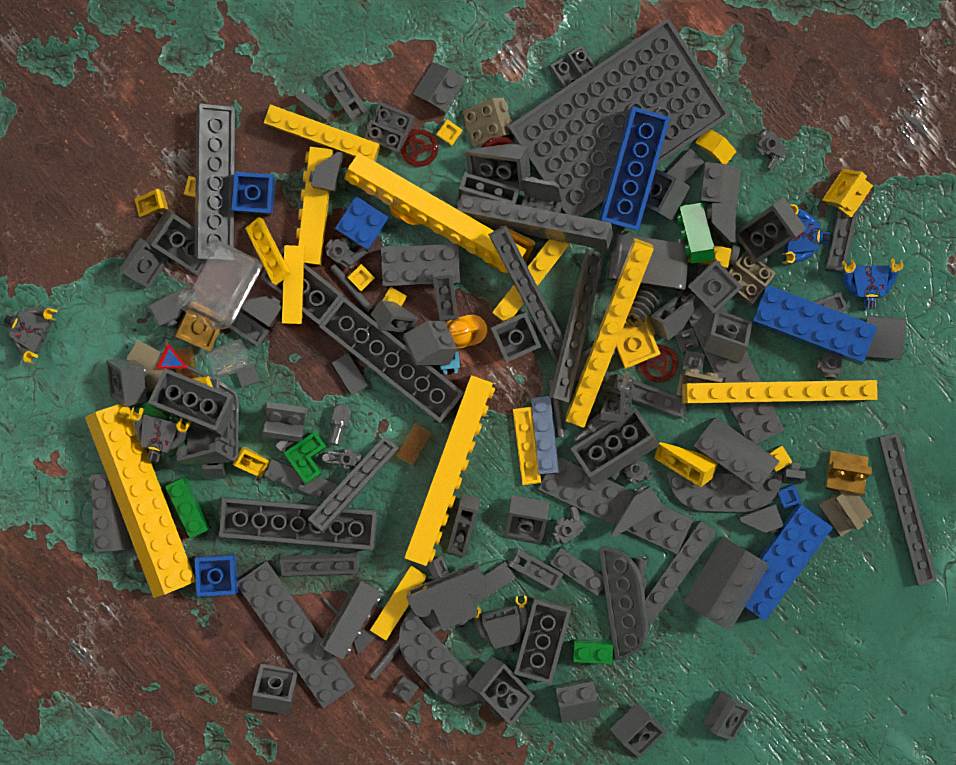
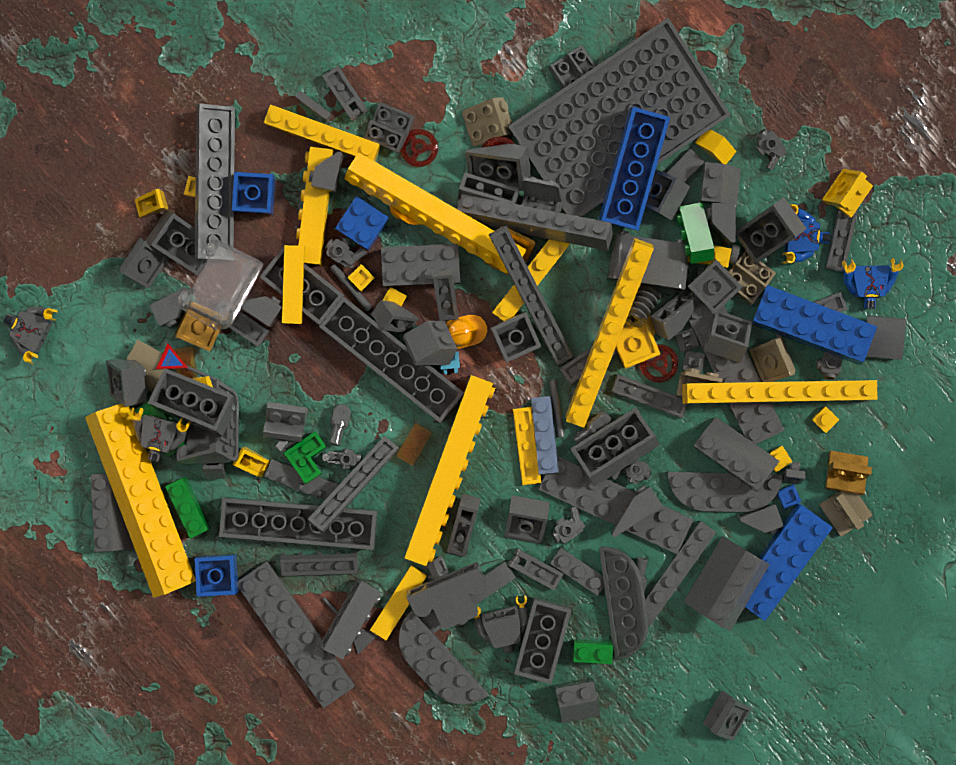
clear bracket [206,339,251,380] -> none
dark grey tile [235,363,261,387] -> none
yellow tile [245,217,291,285] -> none
dark grey slope [252,664,298,715] -> none
dark grey tile [332,353,368,395] -> none
dark grey bar [370,639,400,680] -> none
dark grey tile [392,675,419,703] -> none
dark grey slope [413,62,466,115] -> none
yellow tile [436,119,463,146] -> none
dark grey slope [467,656,535,726] -> none
dark grey plate [549,249,605,403] -> none
dark grey bracket [600,371,633,423] -> none
dark grey slope [610,703,667,758] -> none
yellow slope [654,442,718,487] -> none
dark grey plate [878,433,937,586] -> none
none -> dark tan bracket [748,336,796,382]
none -> yellow plate [811,406,839,433]

